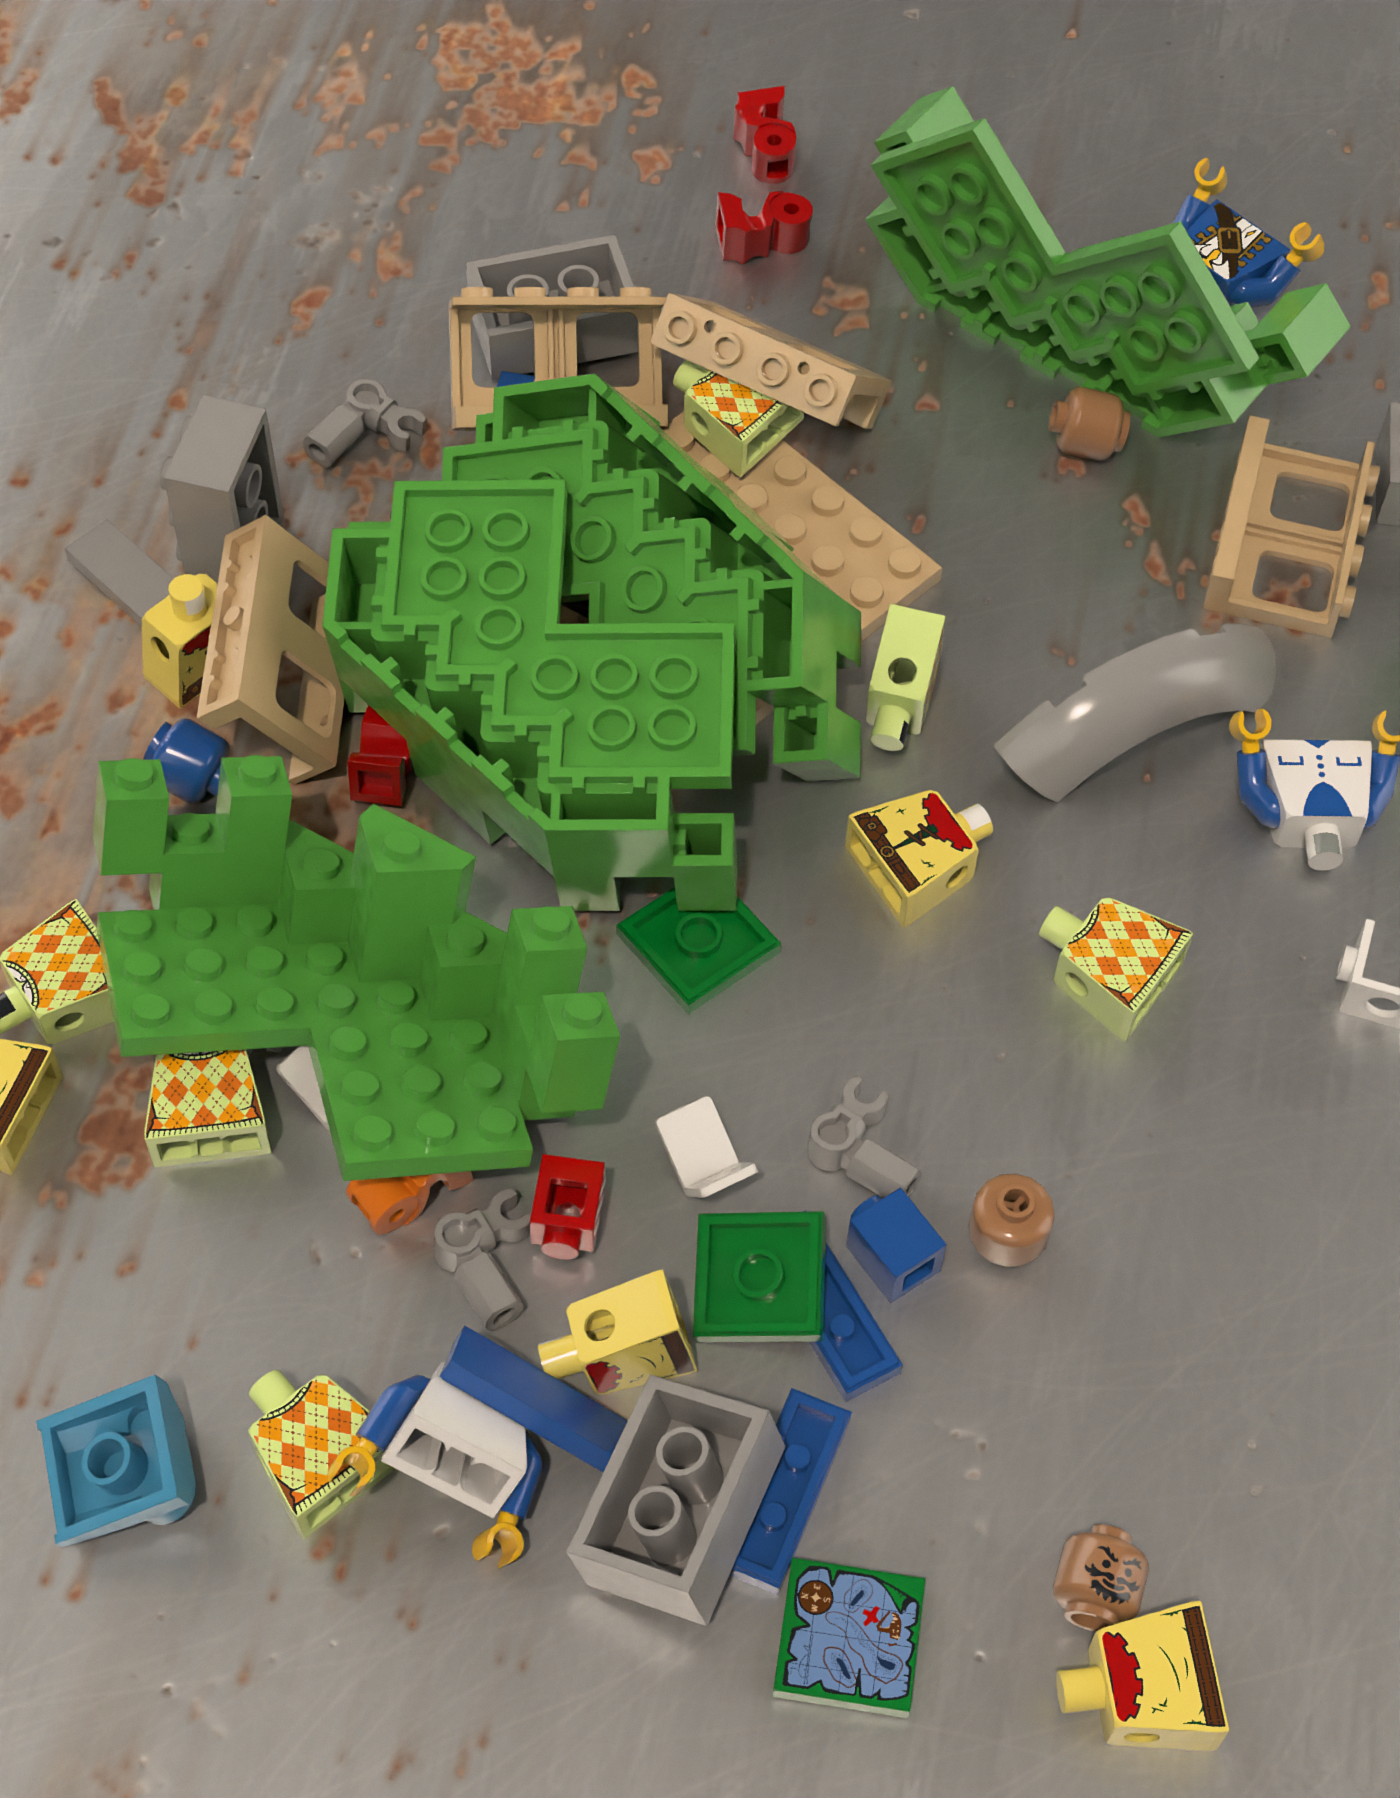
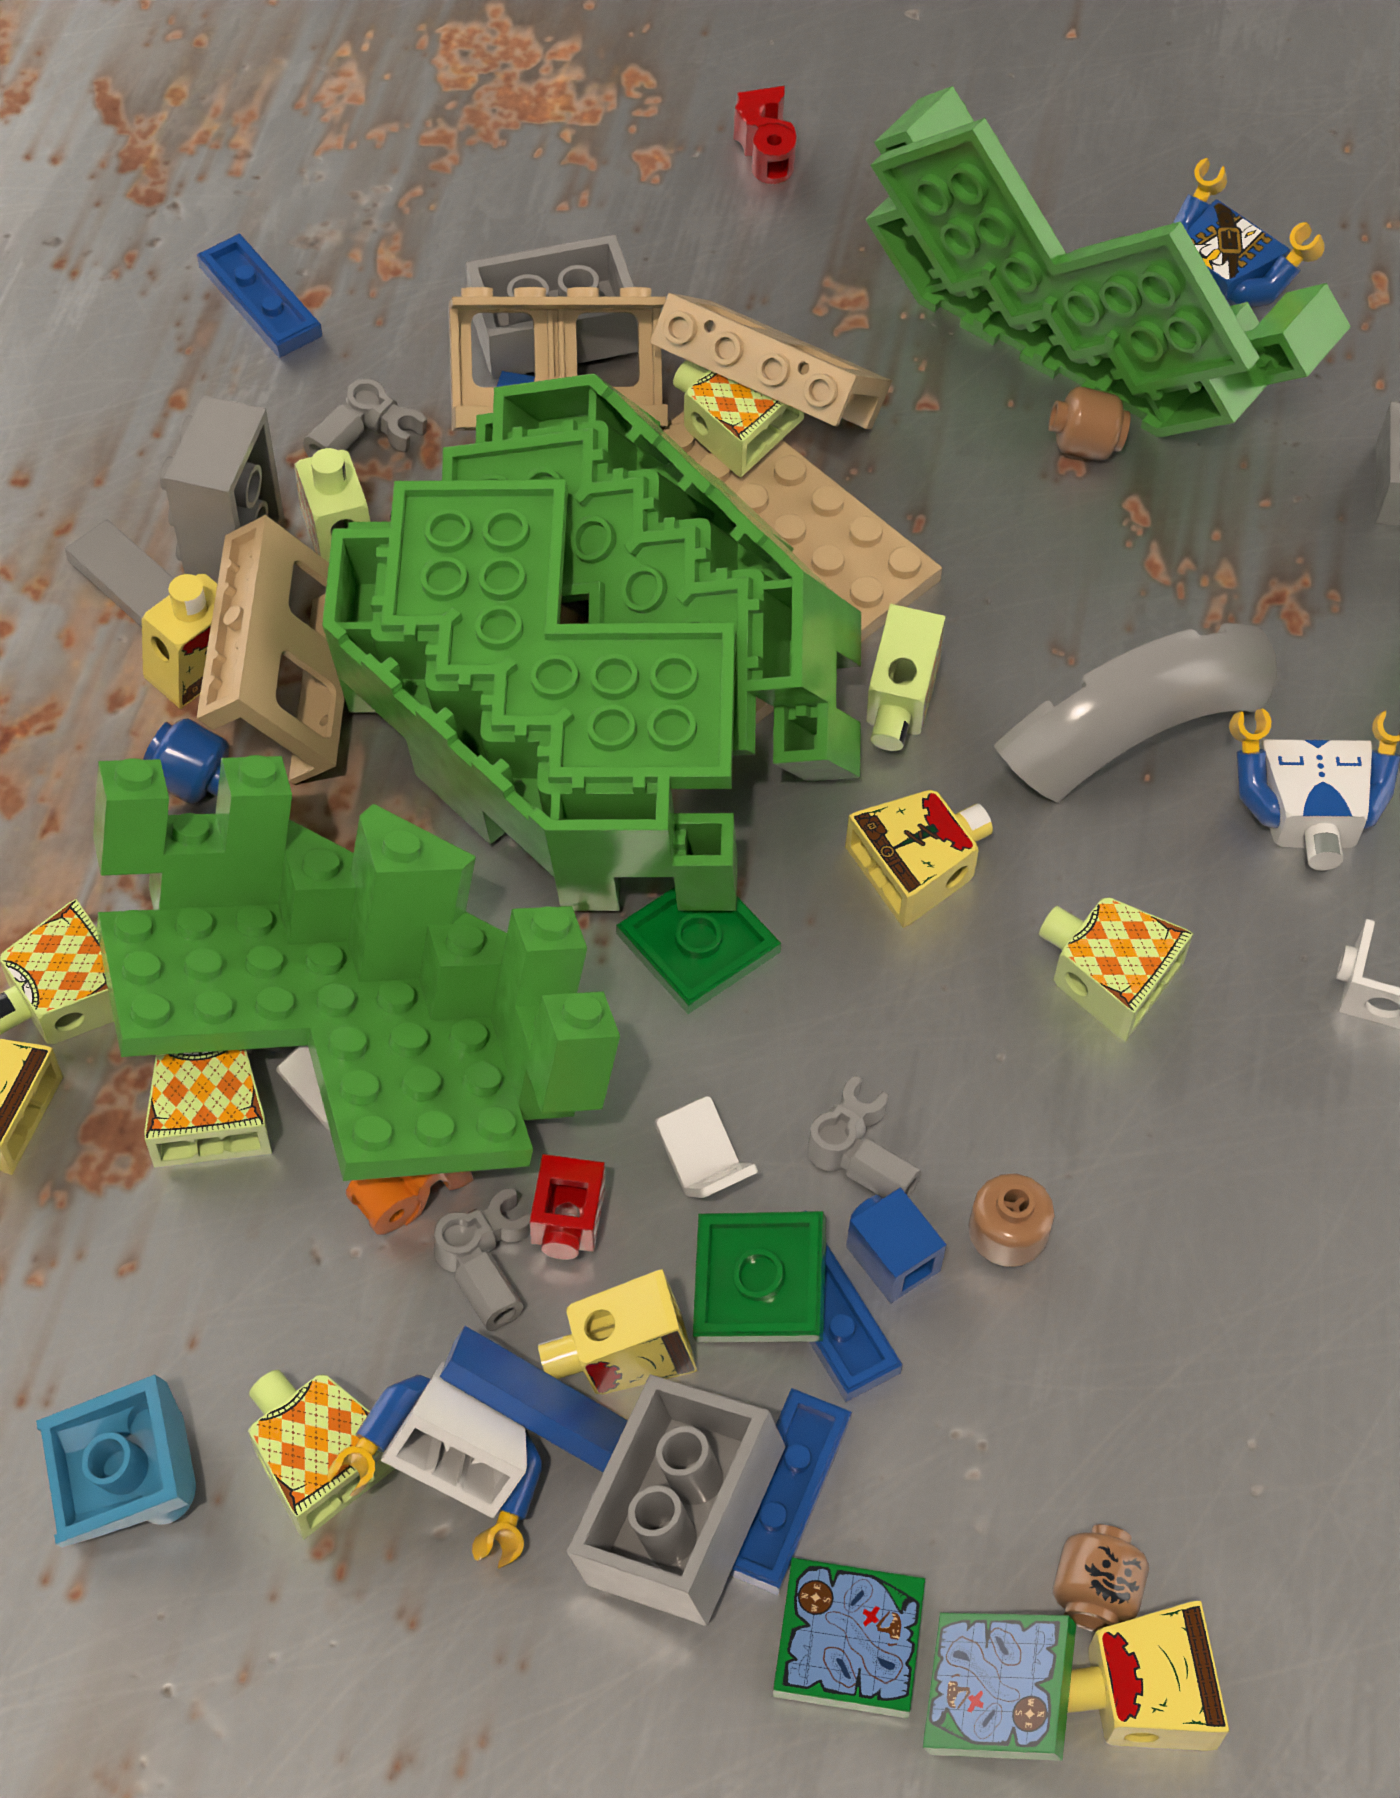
red leg [347,705,412,806] -> none
red leg [715,191,813,264] -> none
tan window [1203,415,1380,638] -> none
none -> blue tile [197,233,322,358]
none -> yellowish green torso [295,448,370,562]
none -> tile [923,1613,1076,1761]

